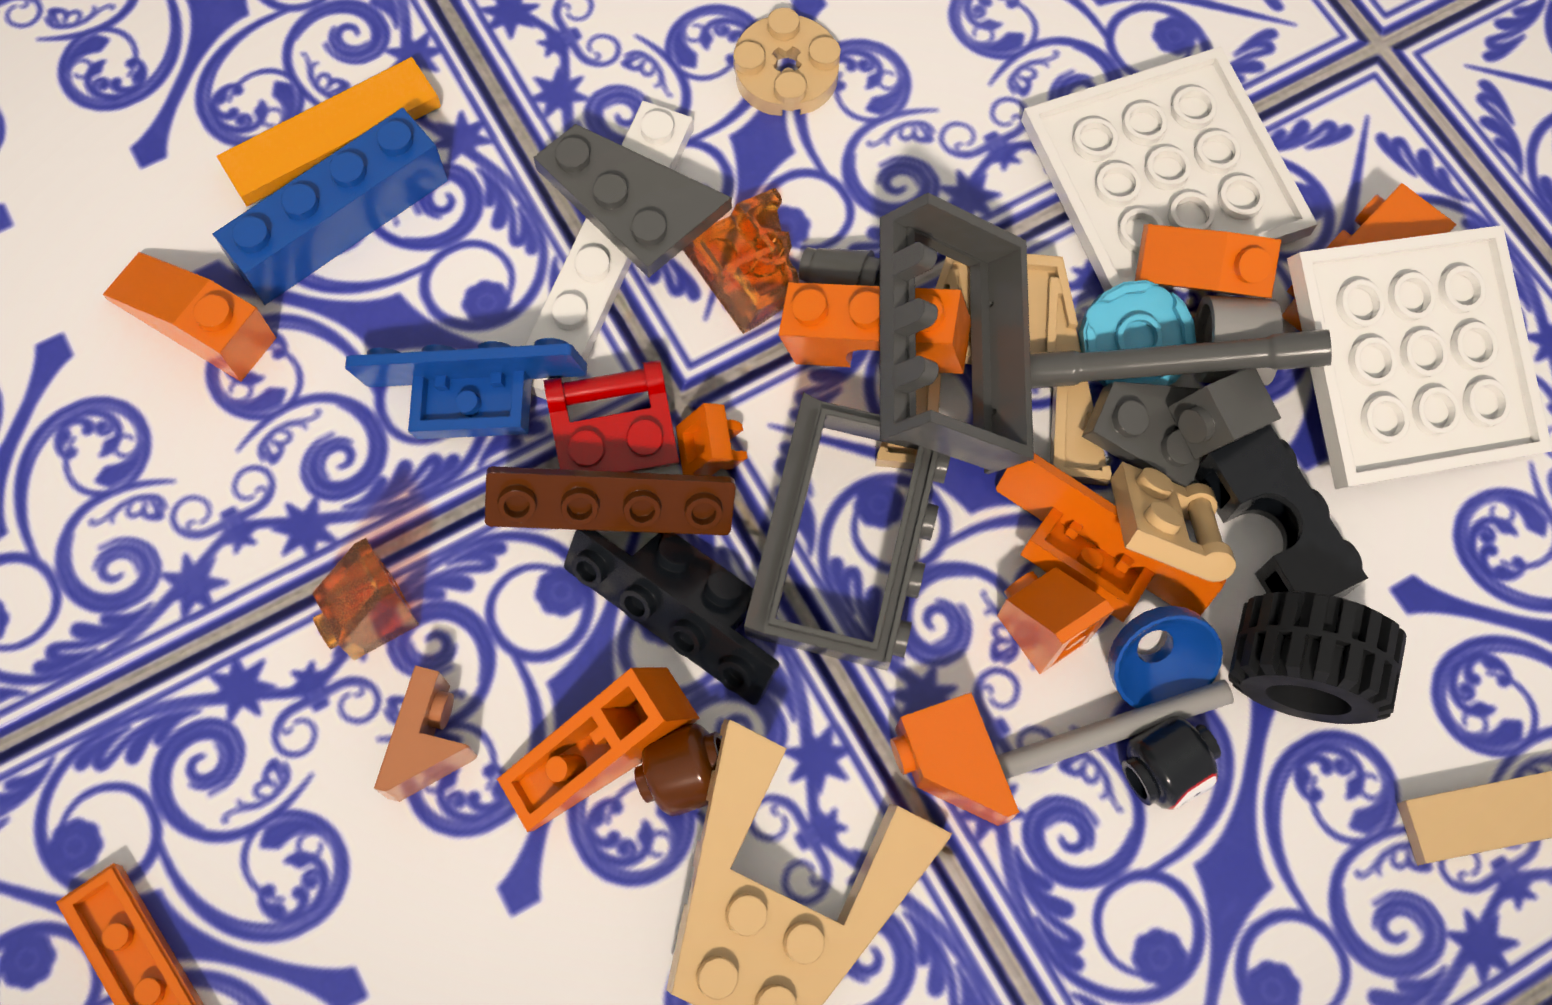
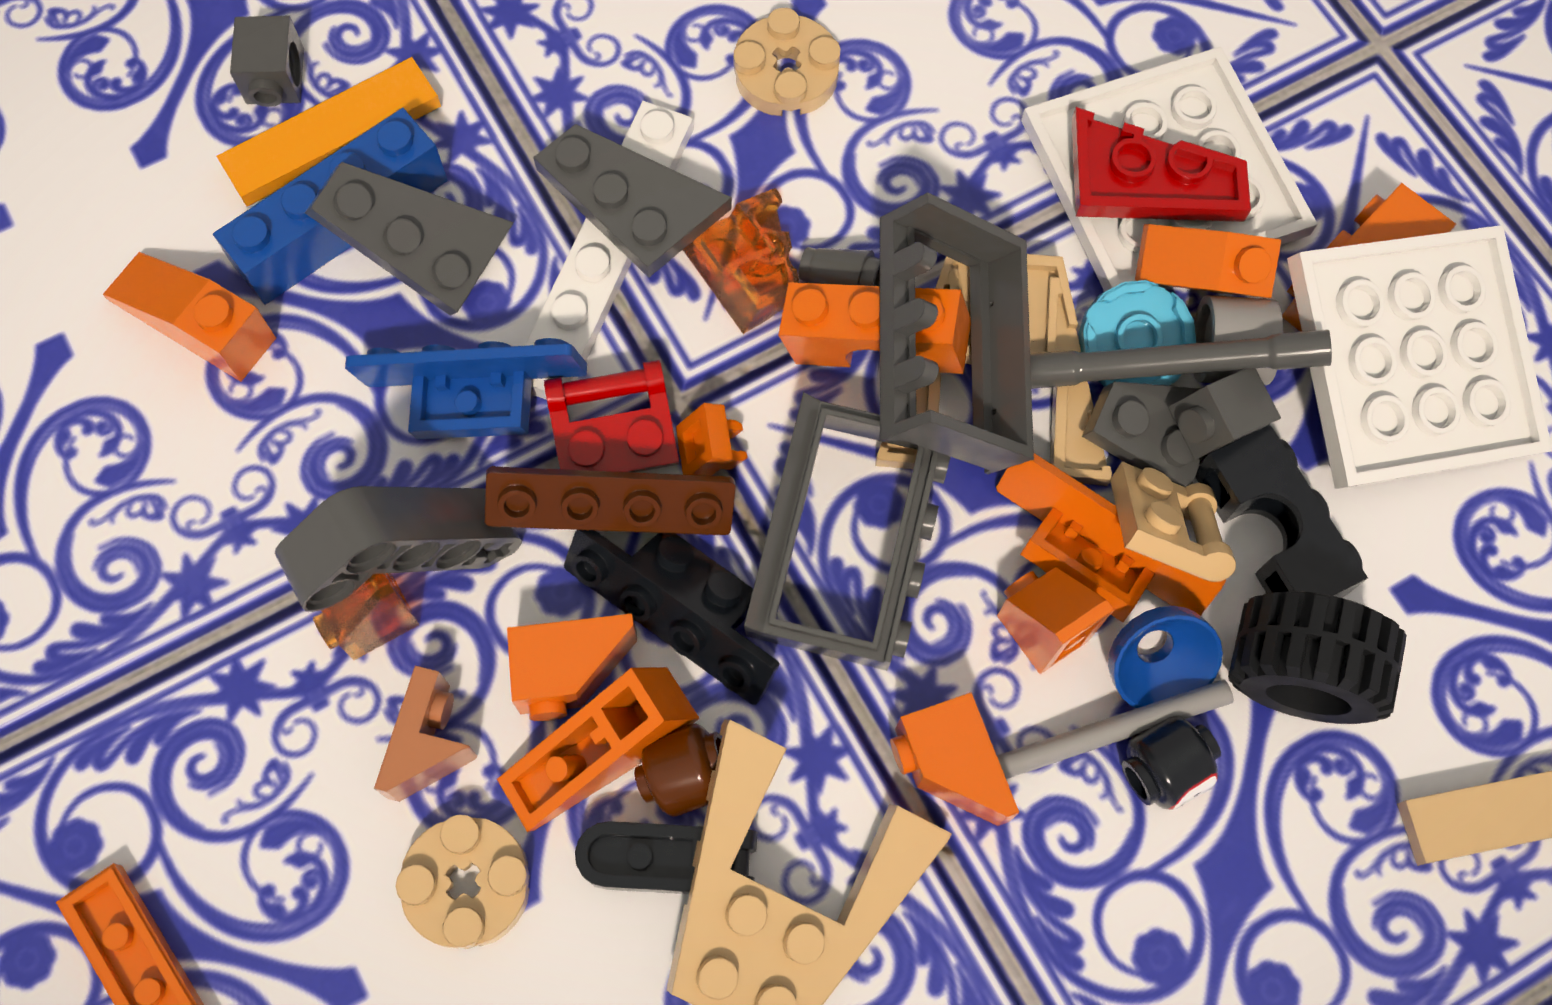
none -> dark grey brick [230,15,304,107]
none -> dark grey beam [274,486,522,612]
none -> dark grey wing [305,162,514,316]
none -> tan plate [395,815,530,949]
none -> orange slope [507,614,637,721]
none -> black plate [575,821,757,894]
none -> red wing [1072,107,1251,222]

